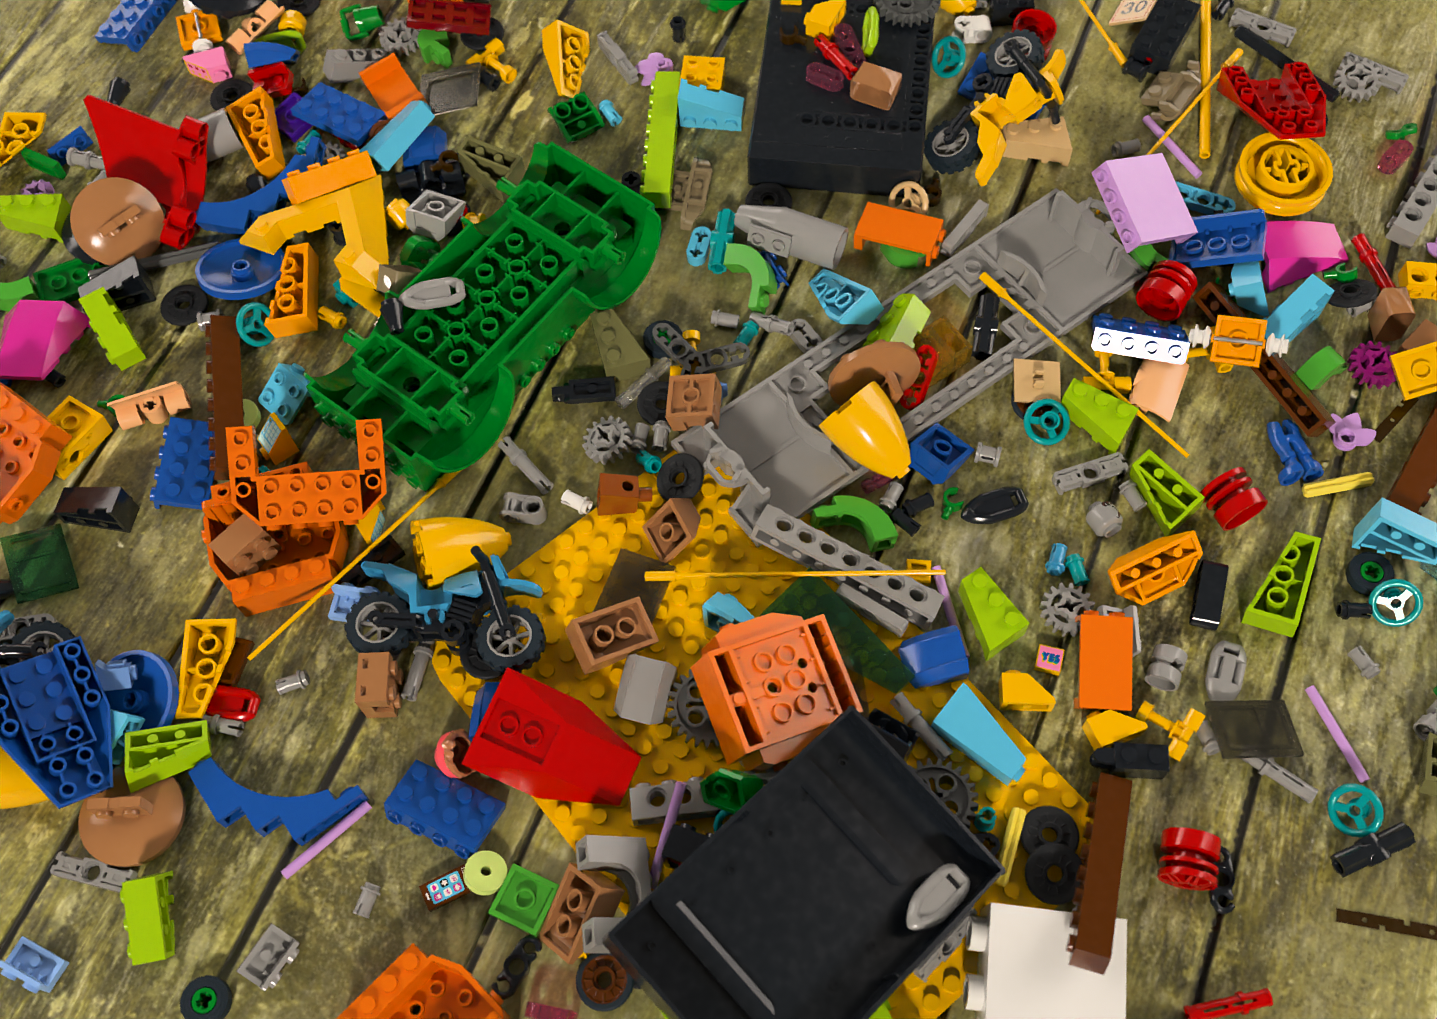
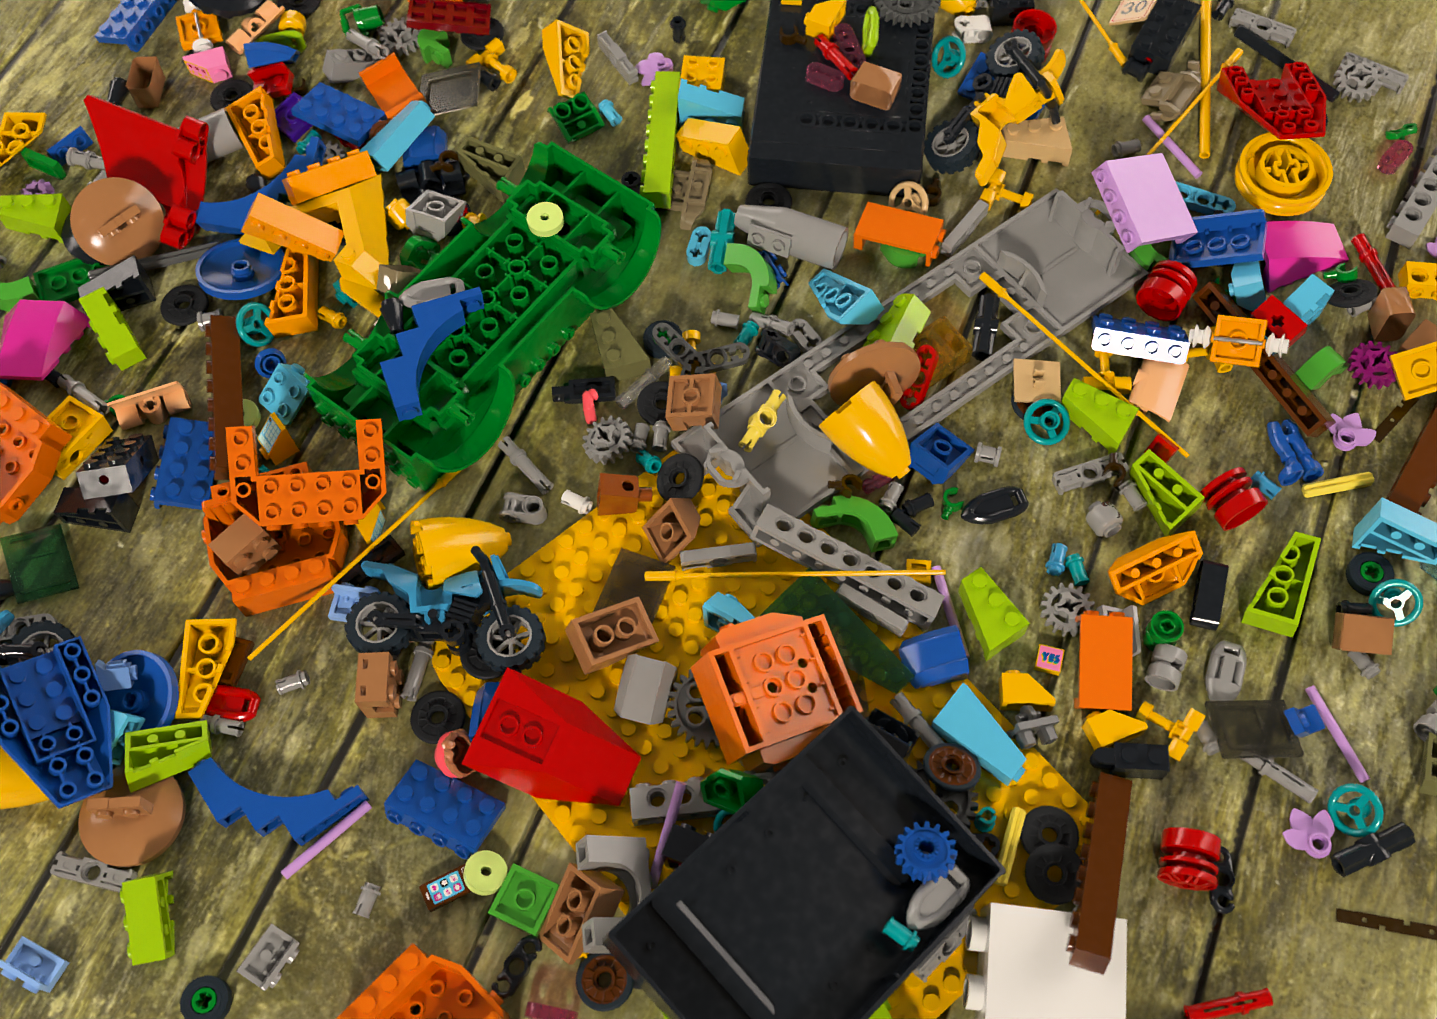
none -> light grey pin [57,374,110,416]
none -> black brick [76,433,159,500]
none -> medium nougat piece [126,57,166,108]
none -> light orange wedge [241,192,344,262]
none -> blue cone [255,348,286,378]
none -> light grey pin [346,29,389,59]
none -> blue arch [380,287,484,421]
none -> black wheel [410,690,466,744]
none -> yellowish green piece [527,202,564,237]
none -> coral arm [582,389,599,424]
none -> yellow wedge [676,118,749,176]
none -> light grey piece [680,542,757,571]
none -> light yellow pin [738,389,786,452]
none -> black piece [754,328,801,368]
none -> dark brown piece [827,474,863,499]
none -> teal pin [882,916,920,952]
none -> blue gear [894,821,957,884]
none -> reddish brown wheel [923,743,981,792]
none -> yellow bar [979,168,1034,211]
none -> dark grey hips [1006,705,1060,750]
none -> dark brown piece [1102,453,1126,487]
none -> red tile [1143,433,1179,464]
none -> green wheel [1143,610,1184,652]
none -> red brick [1250,294,1308,348]
none -> dark azure pin [1251,471,1282,500]
none -> lavender plate [1282,808,1335,859]
none -> blue bracket [1284,704,1326,738]
none -> medium nougat piece [1332,612,1395,655]

